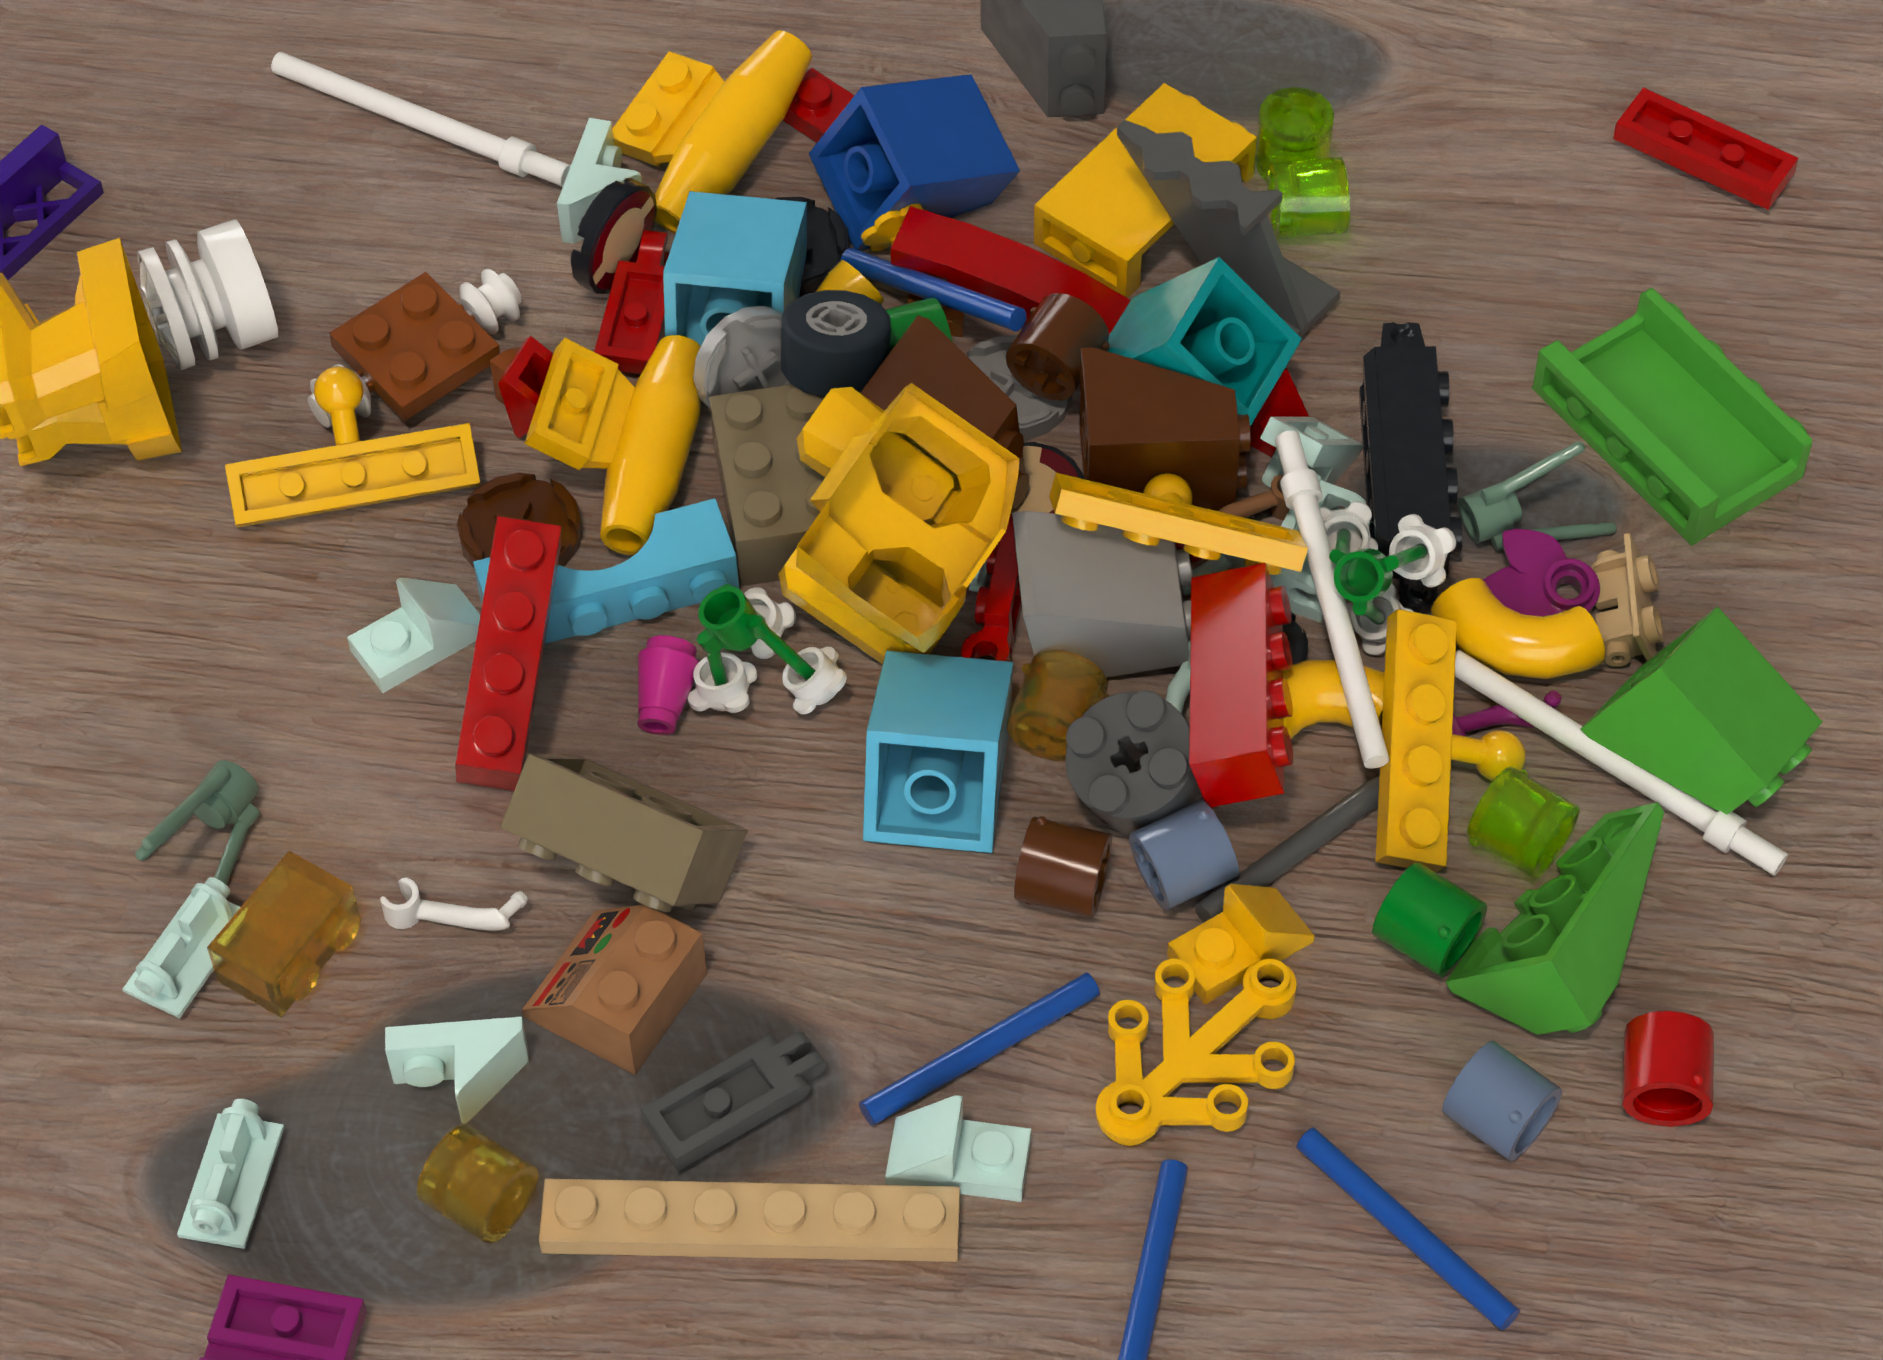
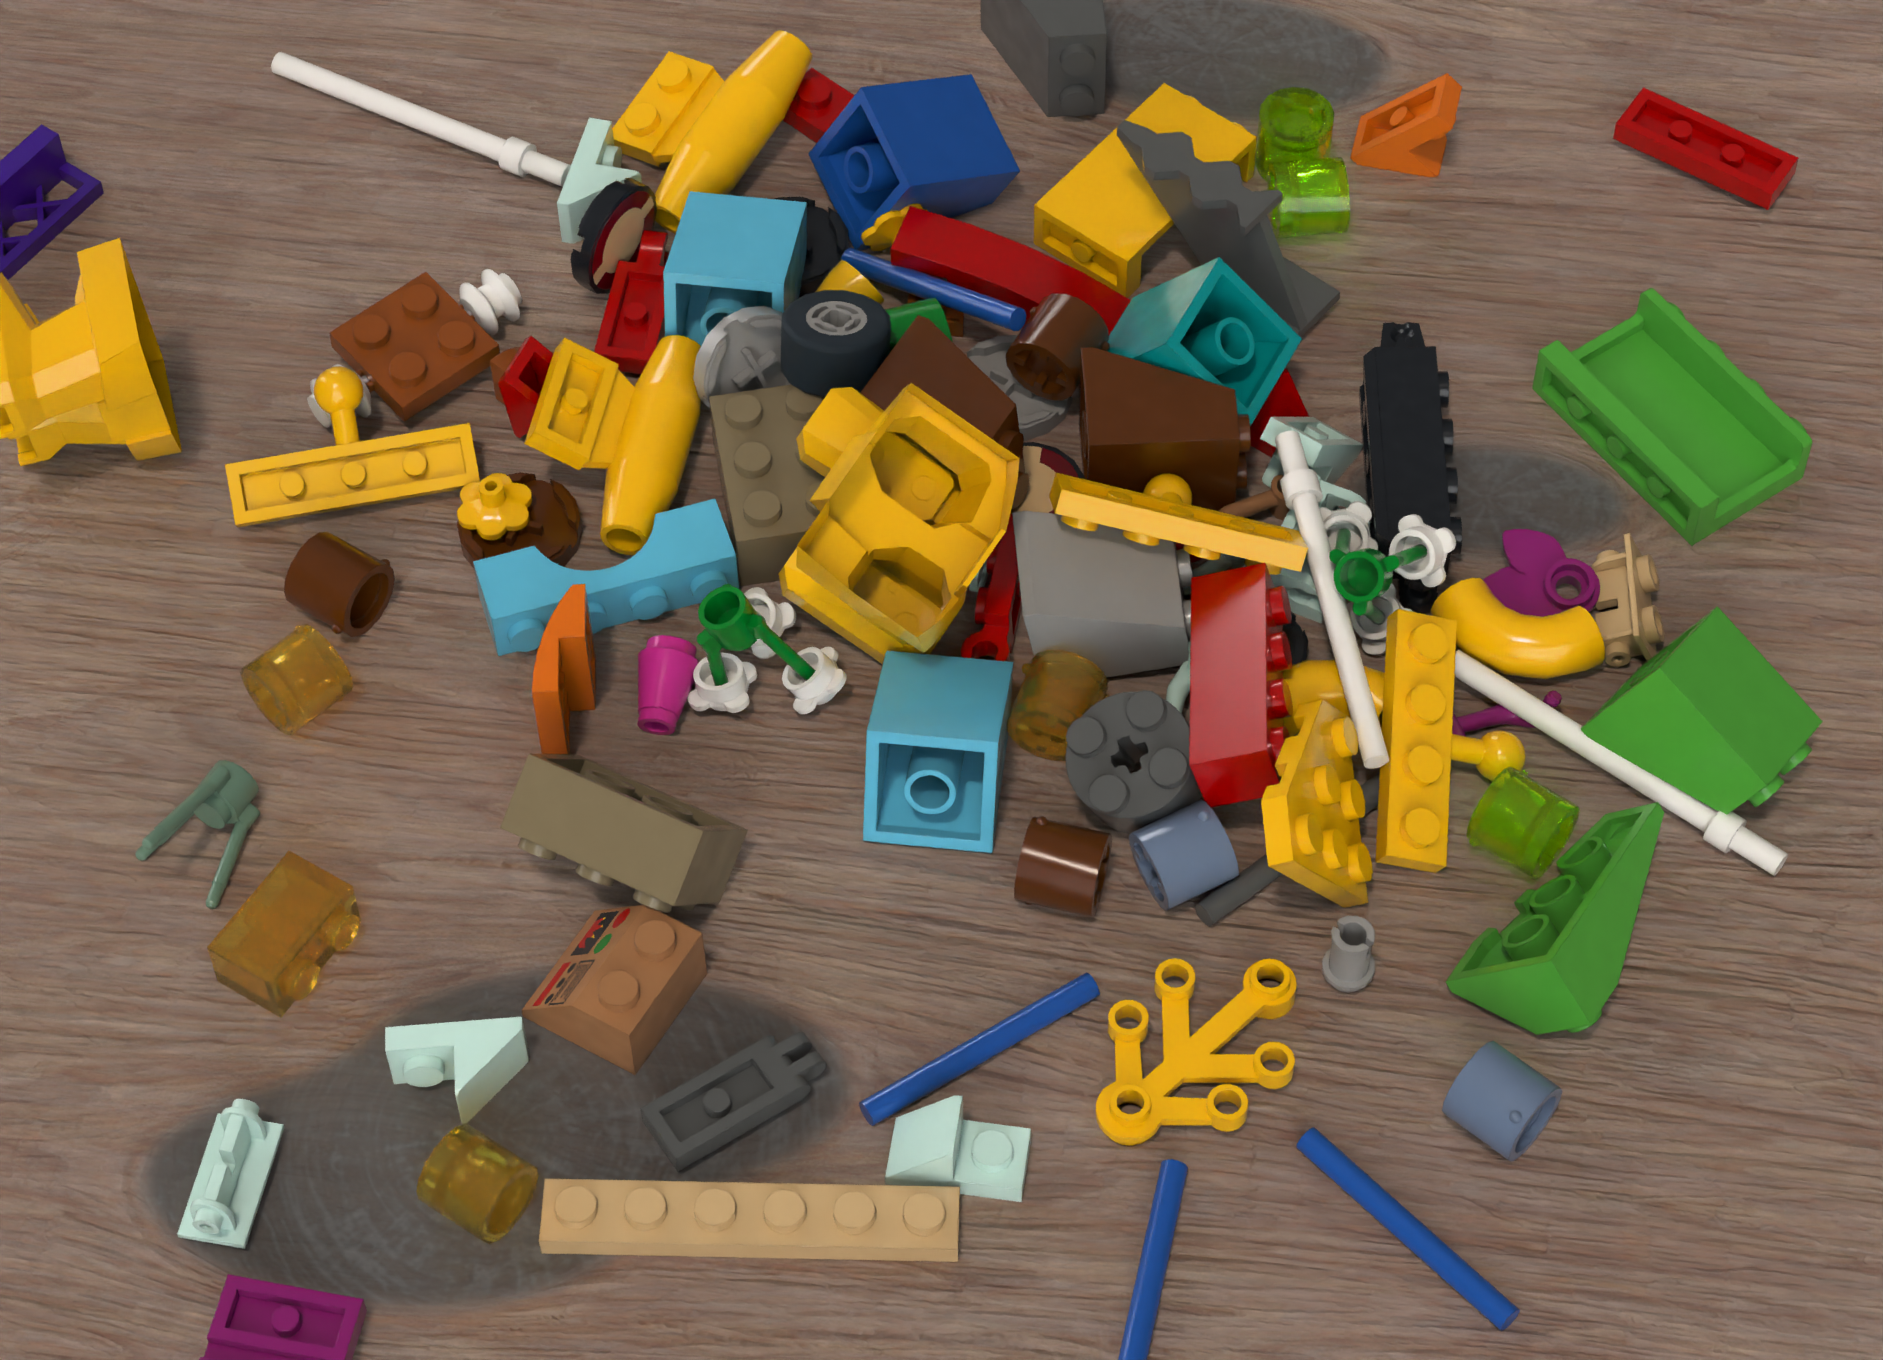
light aqua hinge [123,877,252,1019] -> none
white wheel [137,219,278,370] -> none
light aqua slope [347,577,480,693] -> none
white piece [380,877,528,931] -> none
red brick [455,516,561,791] -> none
yellow slope [1167,884,1314,1005] -> none
green piece [1372,862,1487,978] -> none
sand green plant [1458,441,1617,551] -> none
red piece [1622,1011,1714,1127] -> none
none -> clear yellow piece [240,624,354,735]
none -> reddish brown piece [284,532,395,637]
none -> yellow plant [457,473,533,540]
none -> orange slope [532,584,596,754]
none -> yellow plate [1261,699,1373,908]
none -> light grey pin [1322,915,1375,993]
none -> orange slope [1350,73,1462,177]

